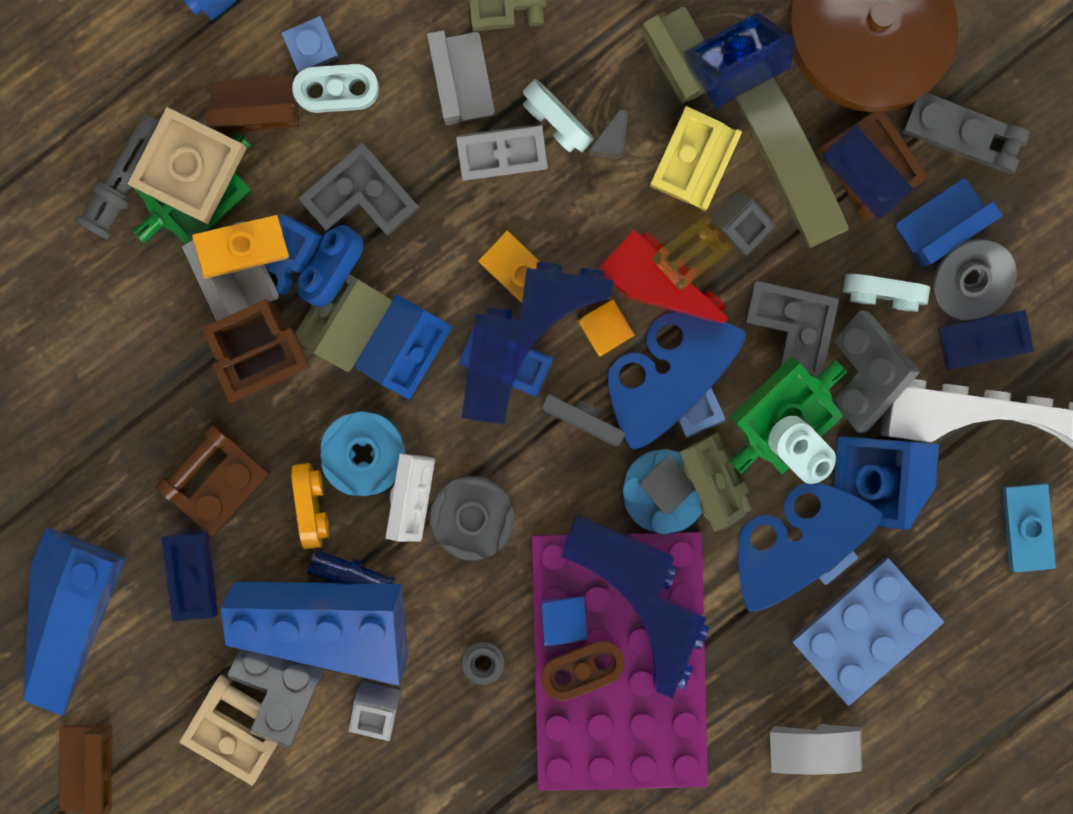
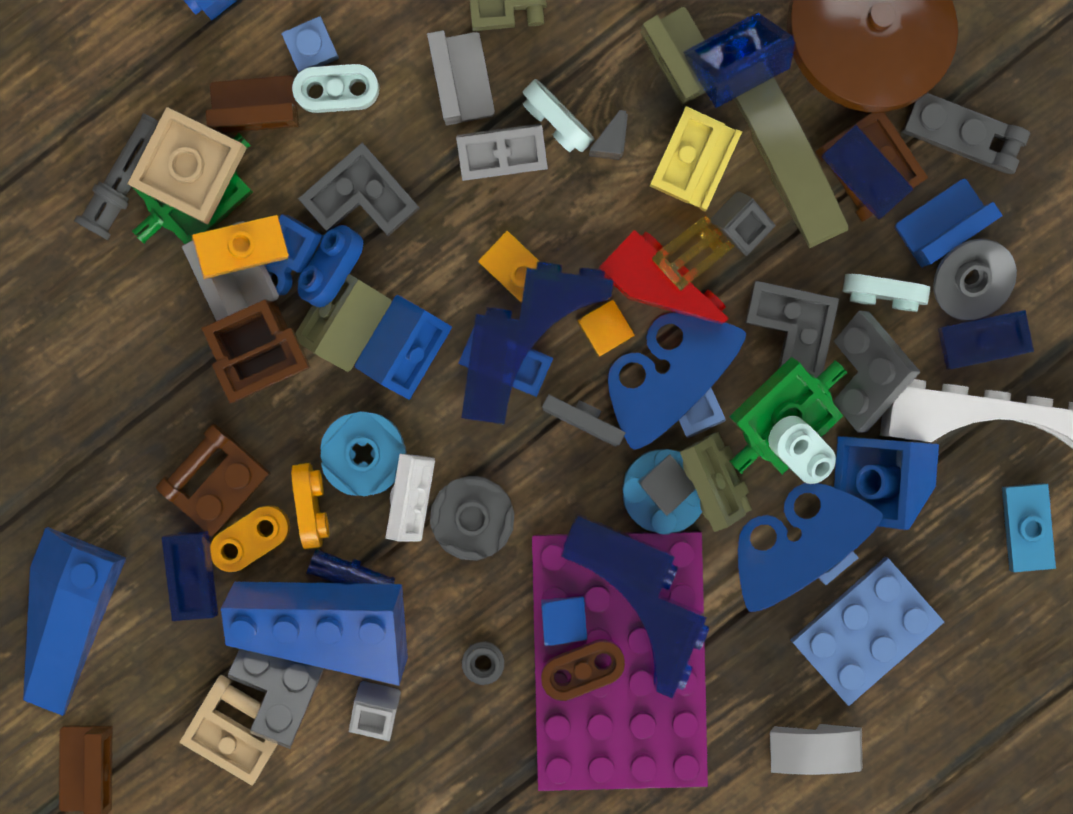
none -> light orange plate [210,505,290,572]

